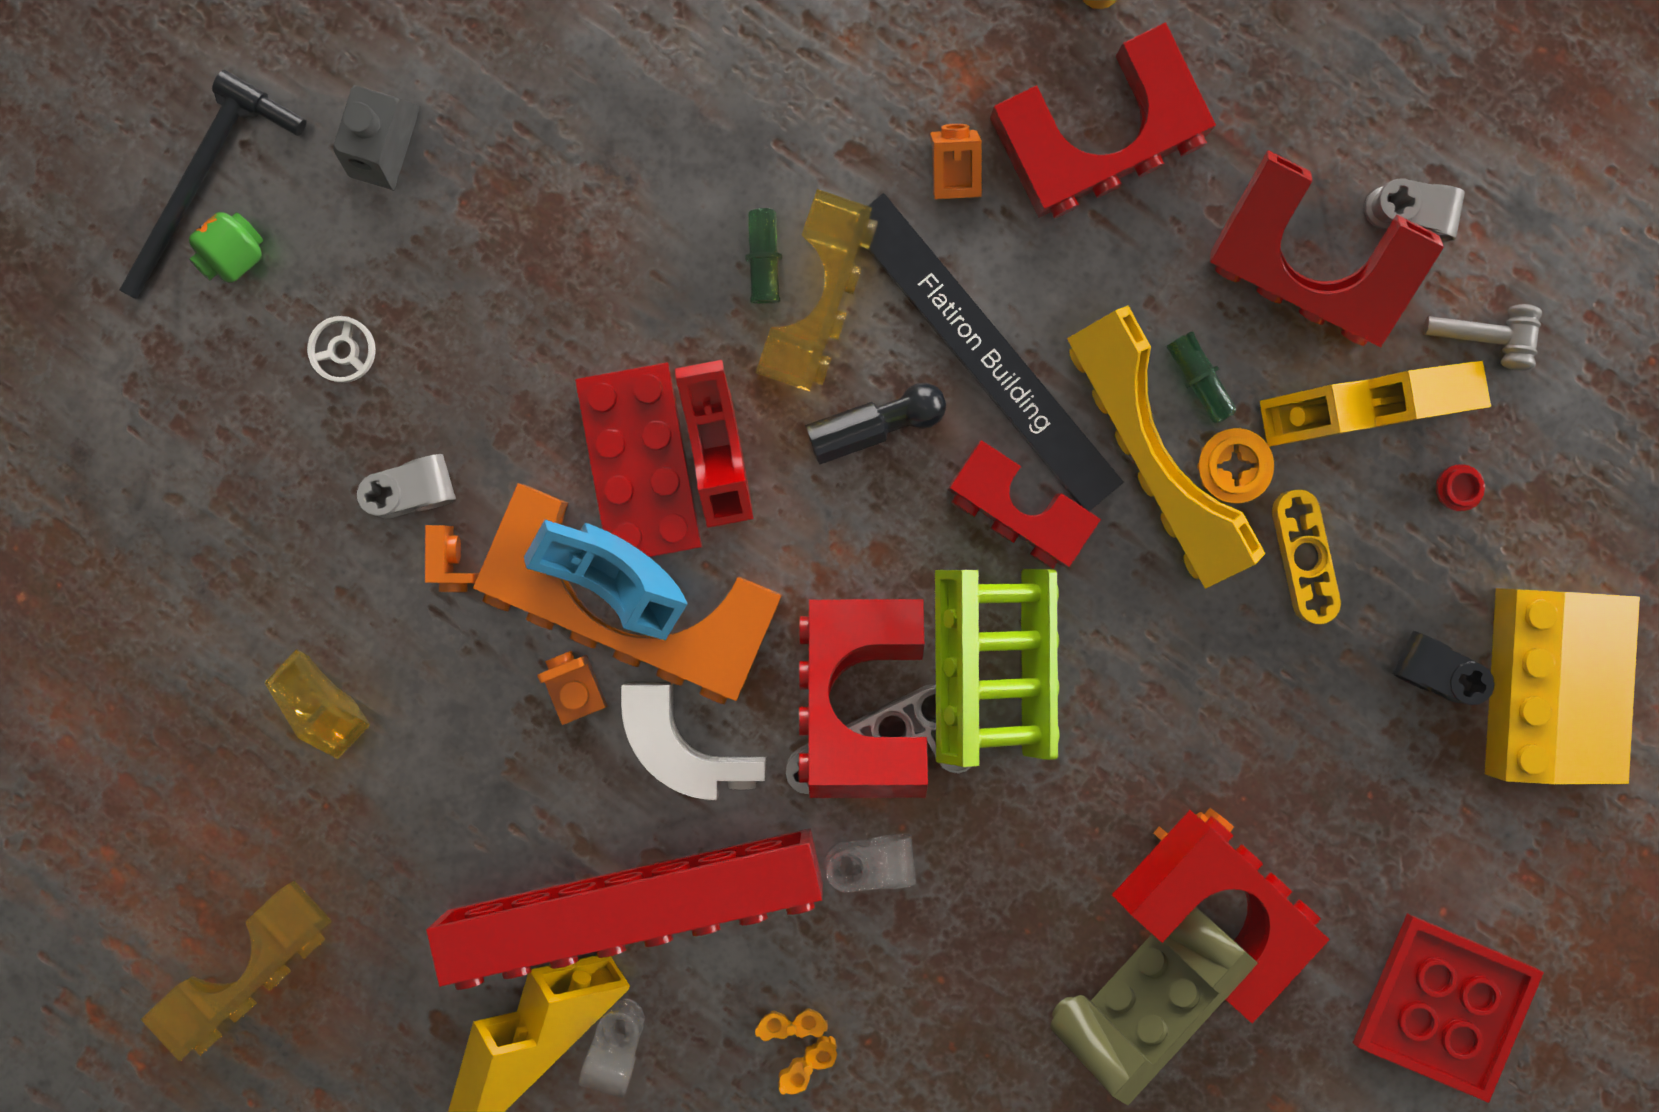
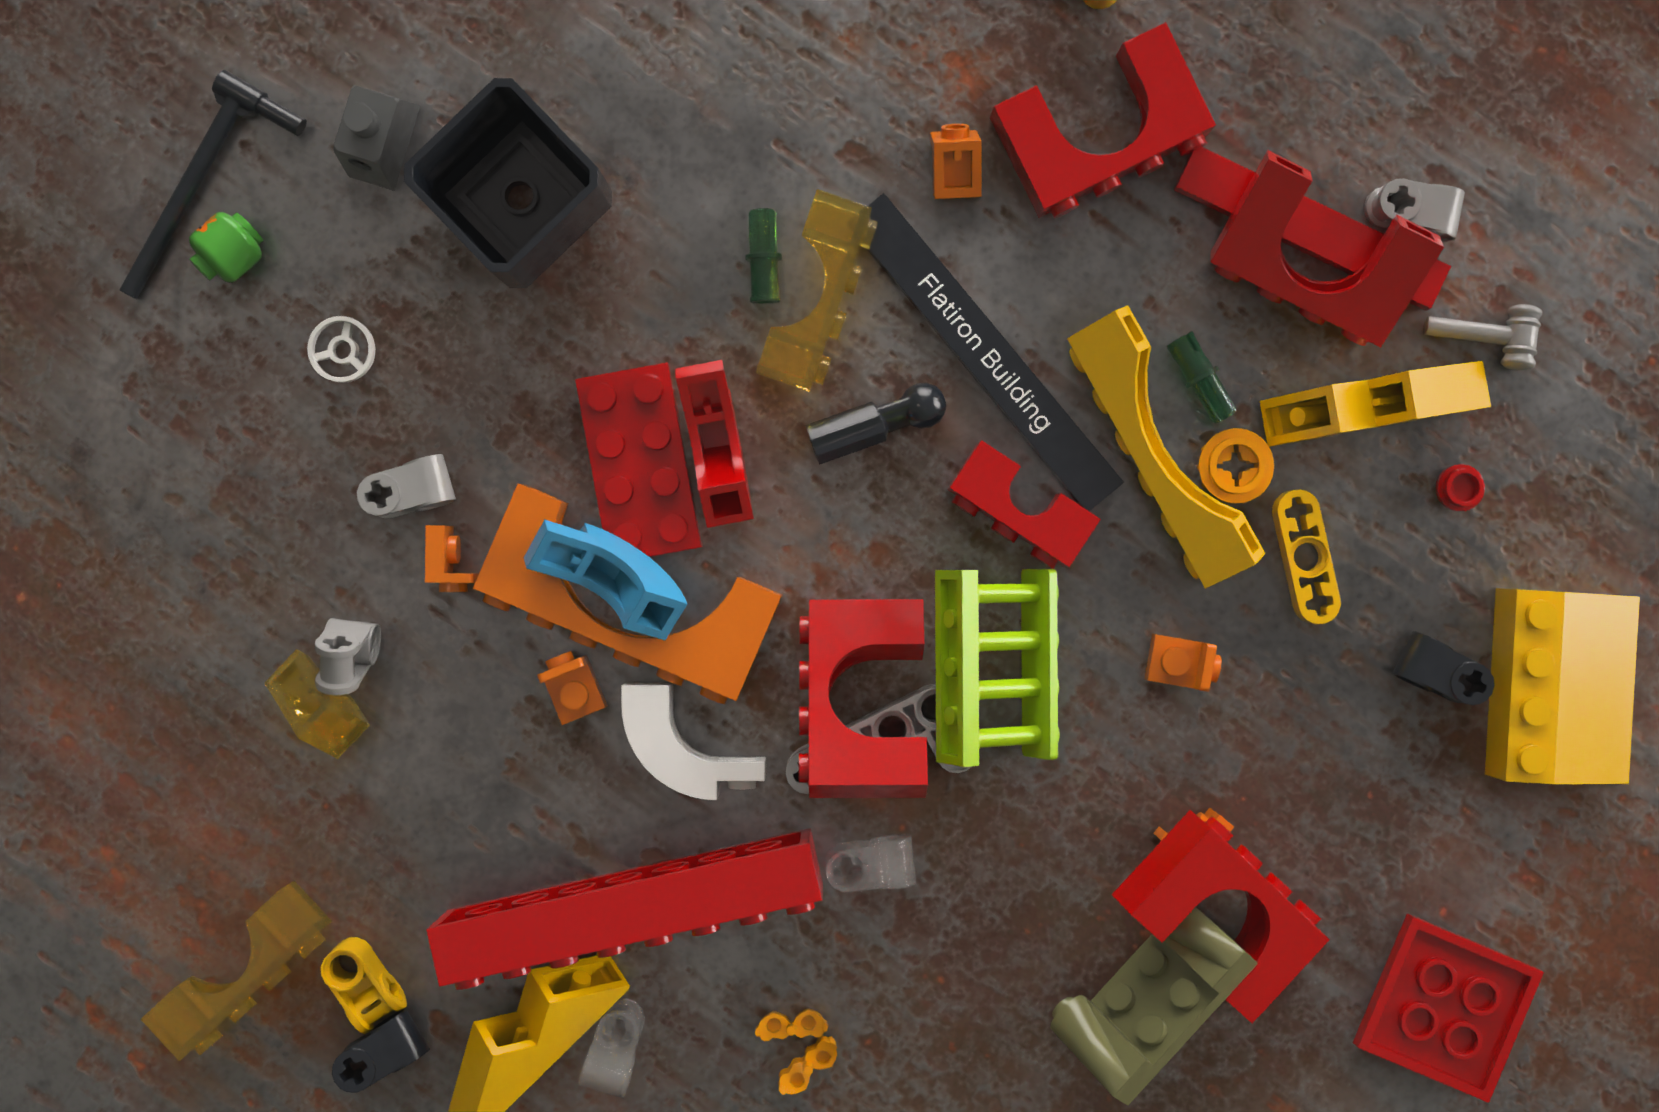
none -> light grey piece [315,618,381,695]
none -> yellow piece [321,937,407,1034]
none -> black piece [332,1008,430,1093]
none -> black plate [404,78,612,288]
none -> orange bracket [1144,633,1222,692]
none -> red tile [1173,147,1452,311]

